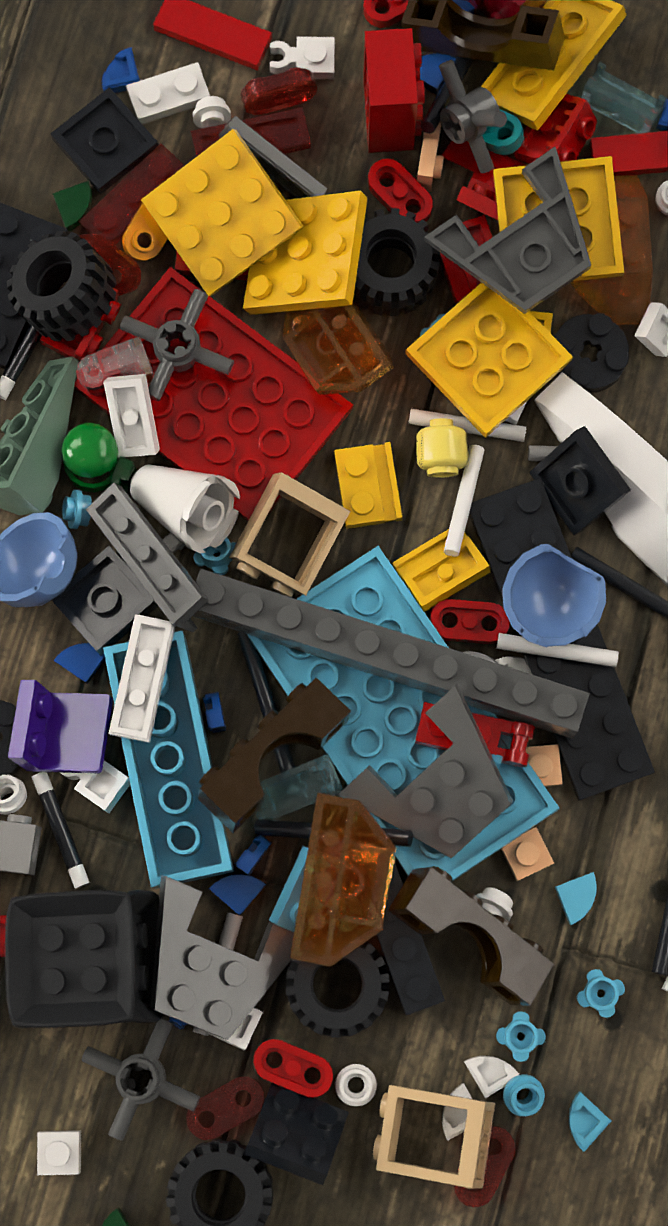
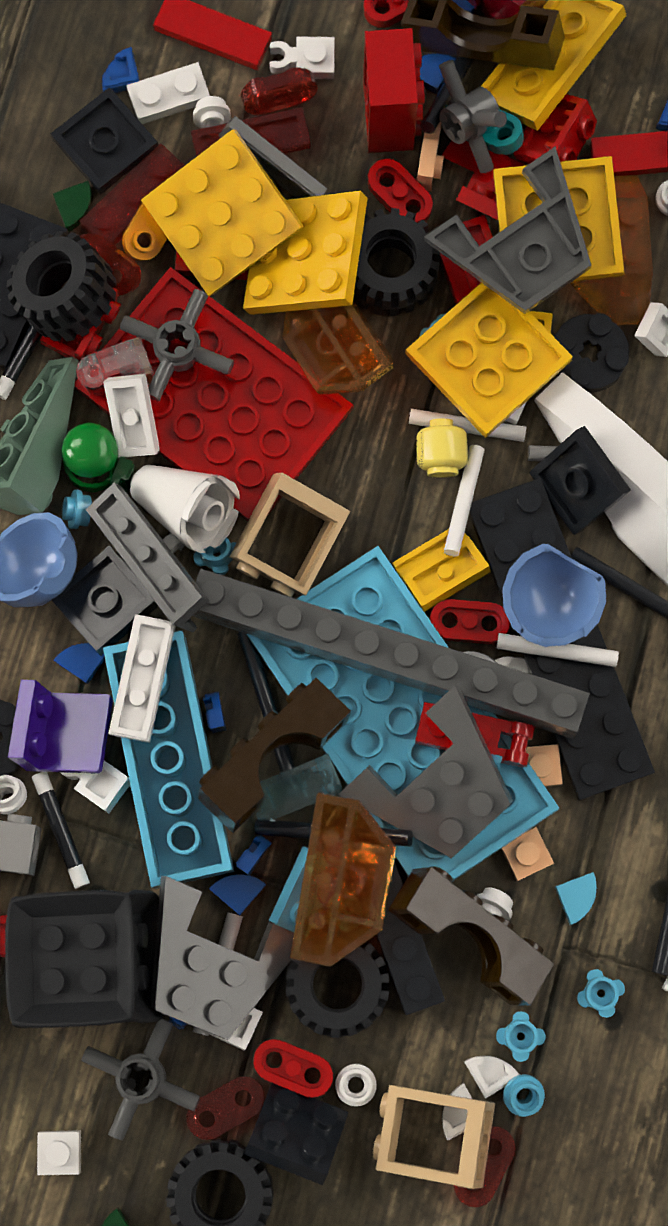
yellow plate [334,442,402,529] -> none
medium azure tile [569,1091,611,1152] -> none
clear light blue hinge [582,62,667,133] -> none

